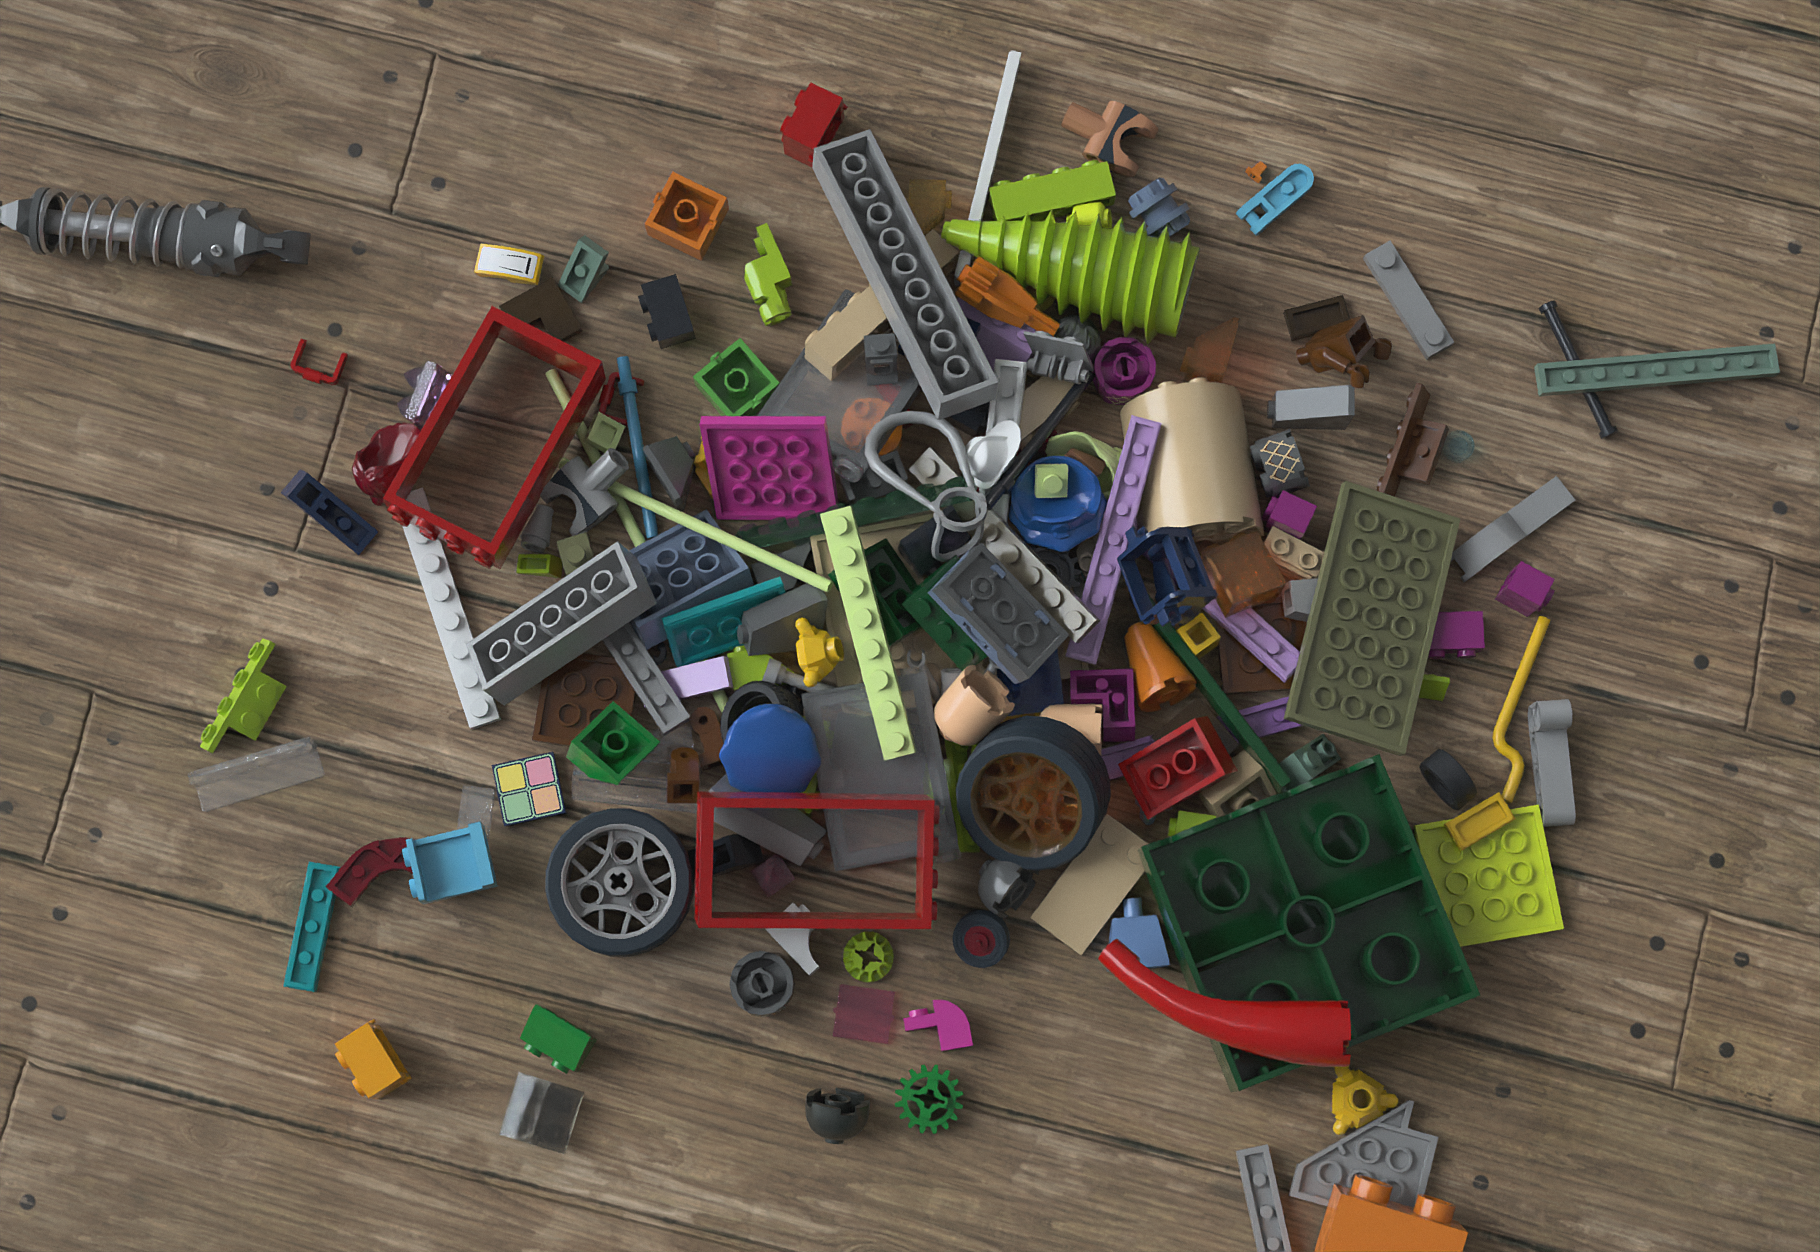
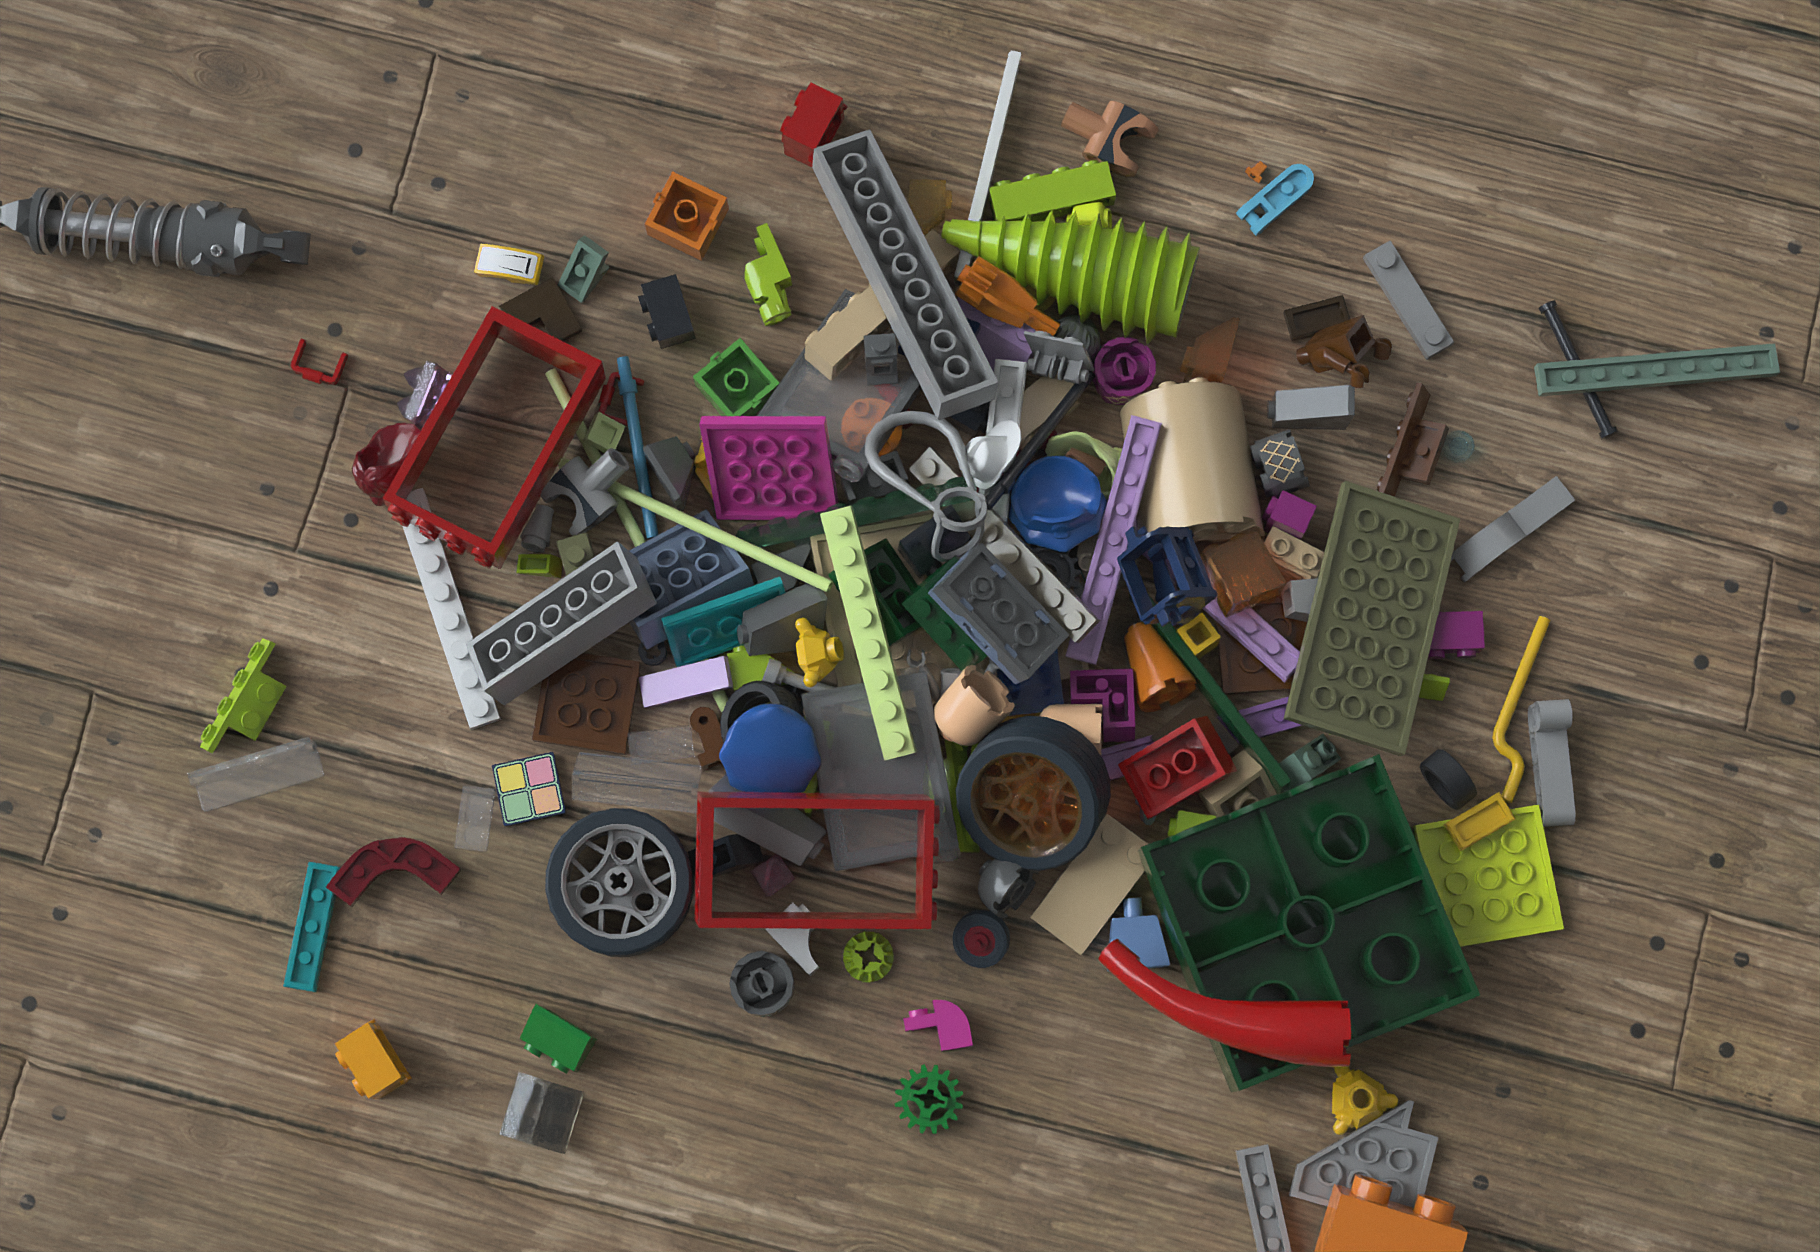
dark blue slope [281,469,378,555] -> none
medium azure panel [402,821,498,904] -> none
green slope [566,701,660,785] -> none
light grey plate [602,622,691,736] -> none
reddish brown leg [667,747,699,804] -> none
pearl dark grey cylinder [805,1088,870,1144] -> none
clear pink piece [833,984,895,1044] -> none
yellowish green plate [1034,464,1068,498] -> none
sand blue piece [1128,177,1190,237] -> none
magenta brick [1495,561,1555,617] -> none

